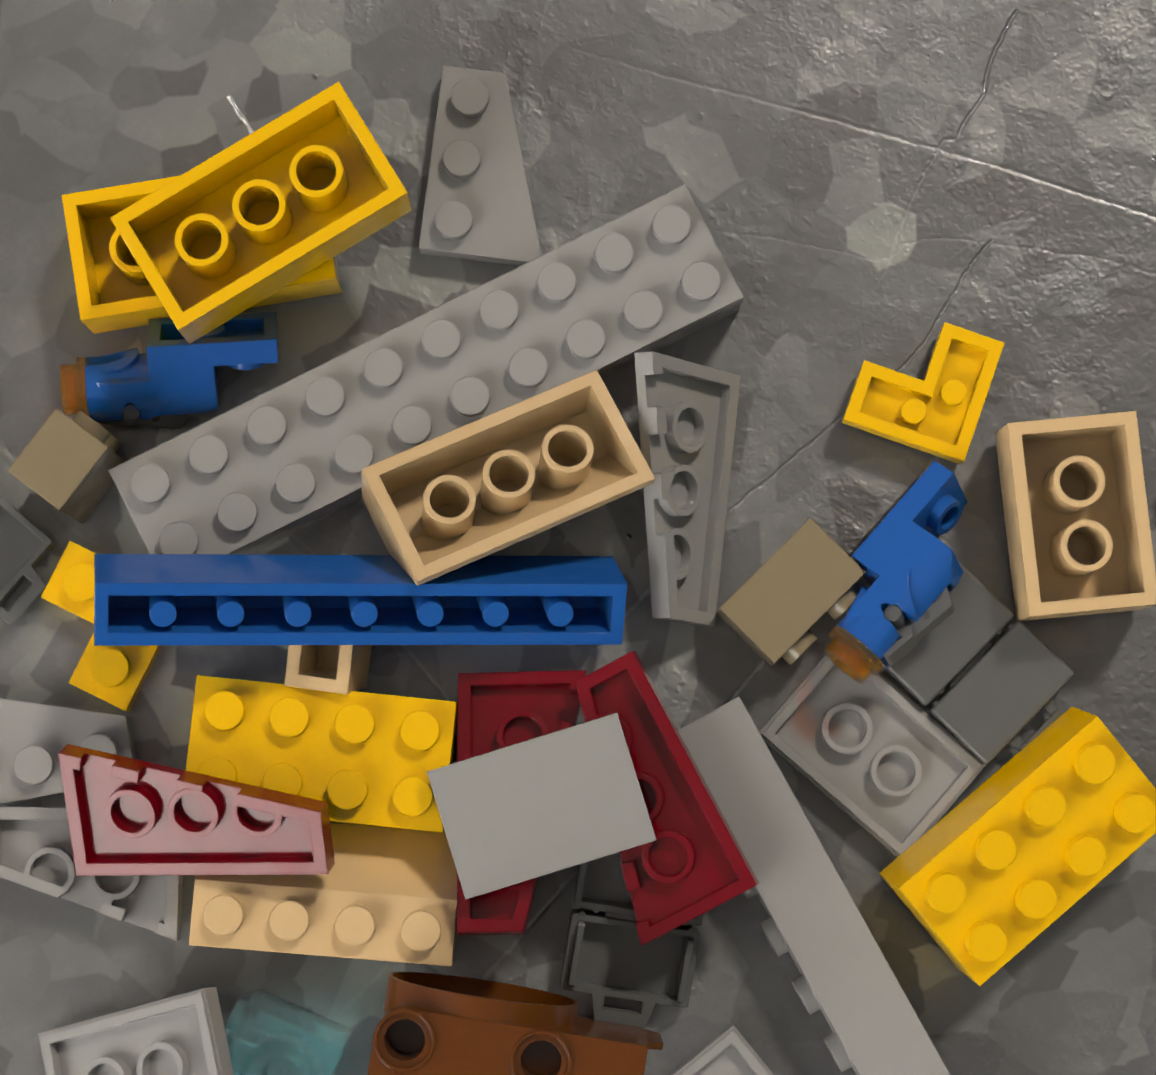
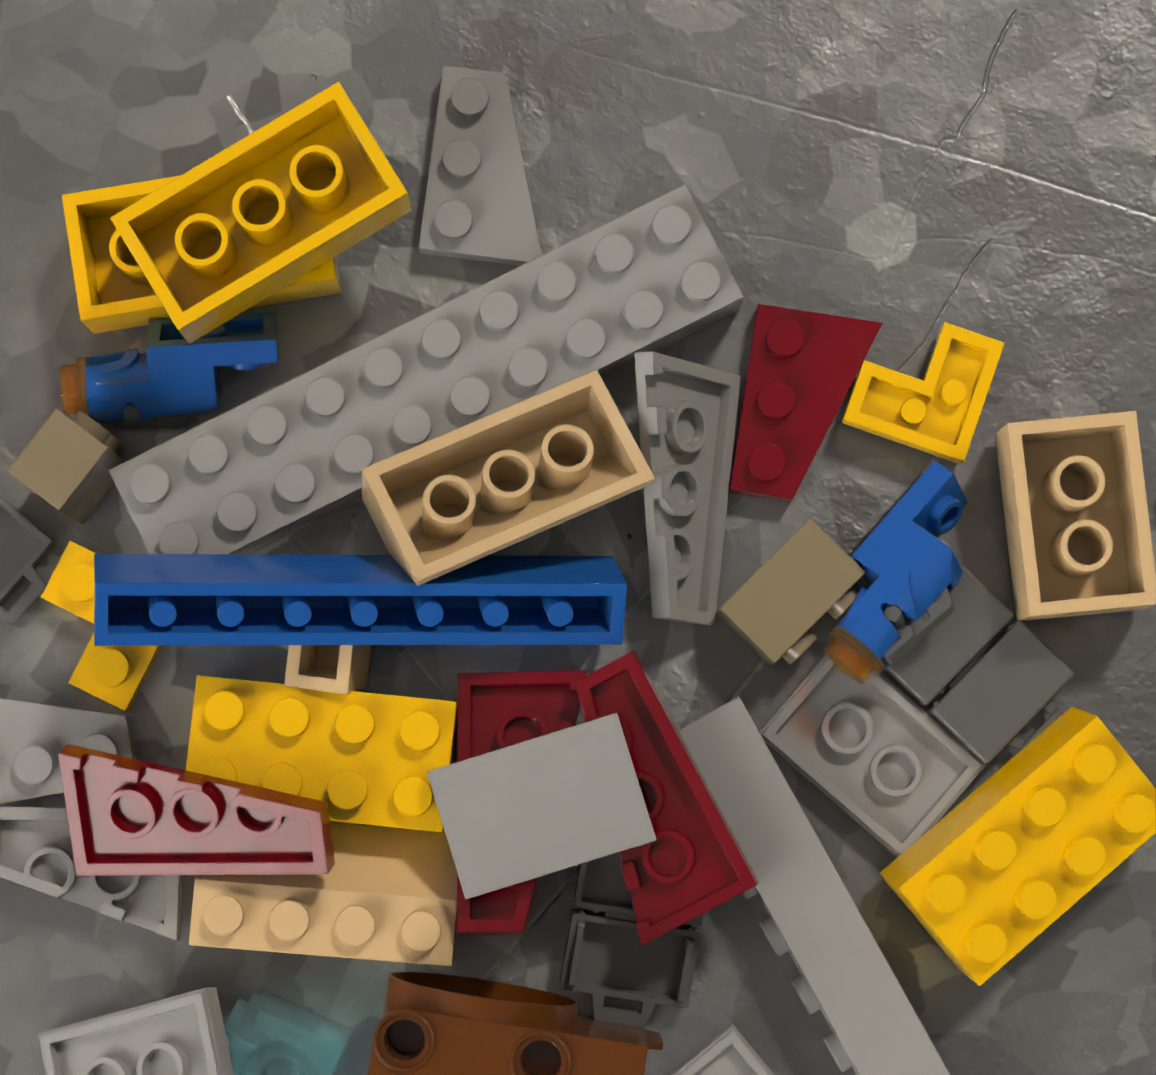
none -> dark red wing [729,304,883,502]

